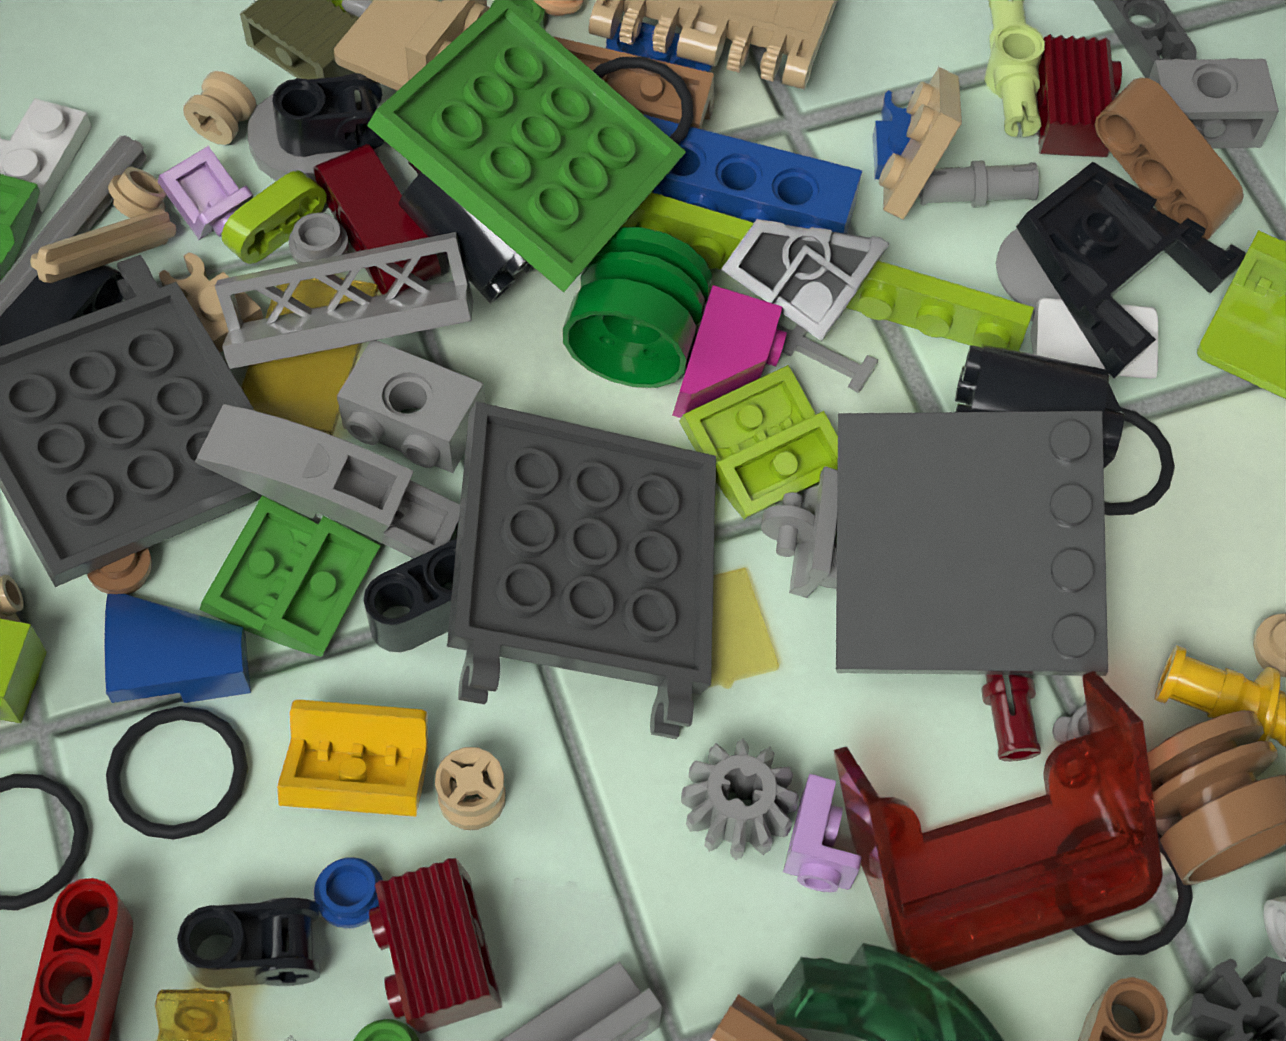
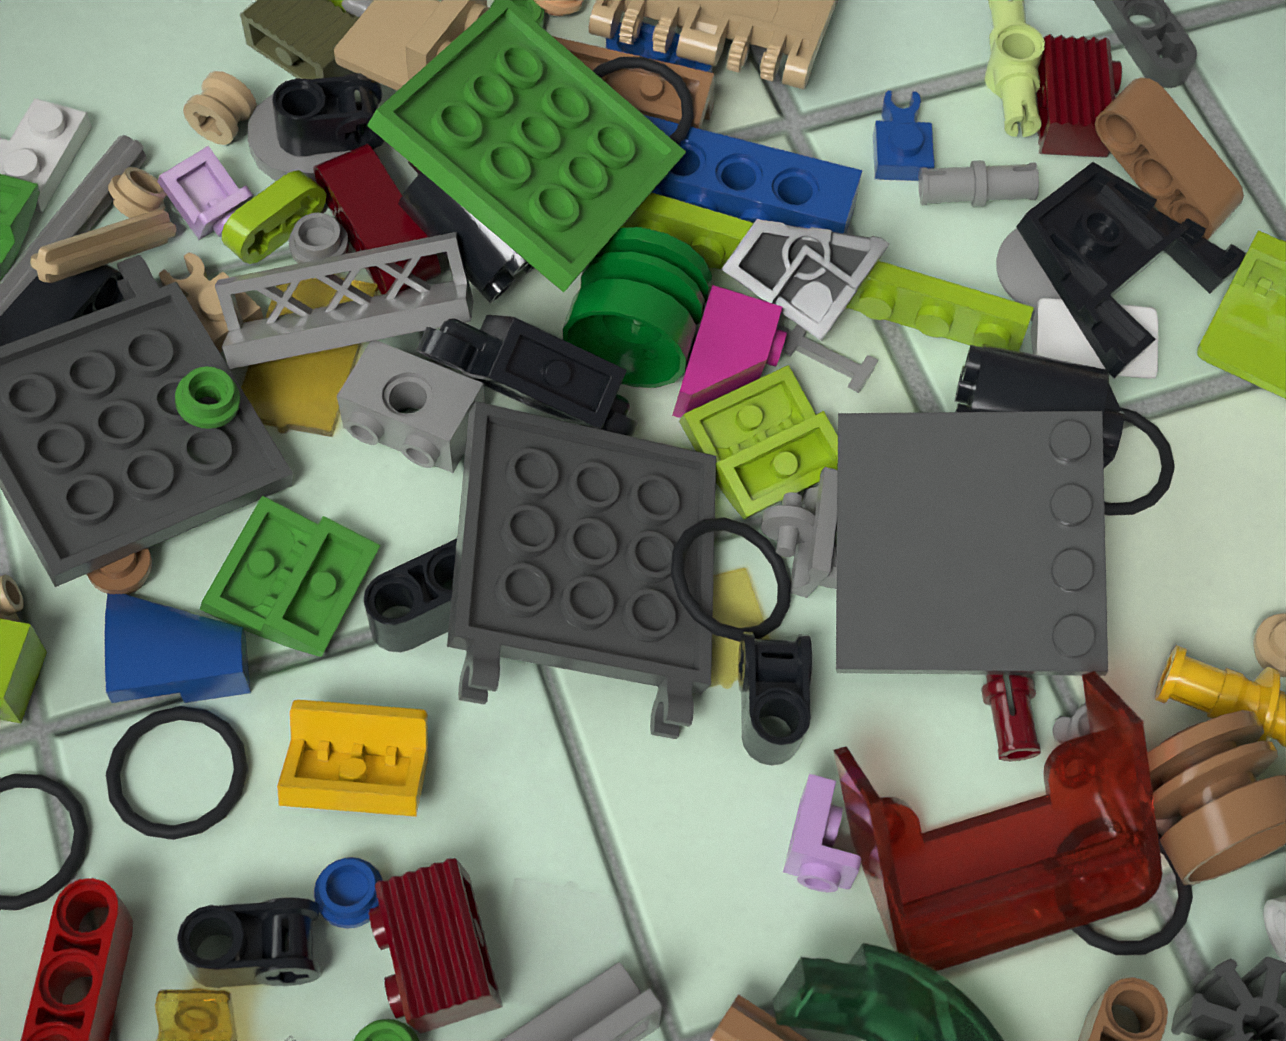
light grey slope [195,404,460,559] -> none
tan wheel [435,747,506,830] -> none
light grey gear [681,738,799,860] -> none
tan plate [879,67,962,220] -> none
light grey brick [1149,58,1279,148] -> none
none -> bright green plate [175,366,240,429]
none -> black piece [416,315,638,437]
none -> black piece [671,517,791,642]
none -> black piece [738,632,812,766]

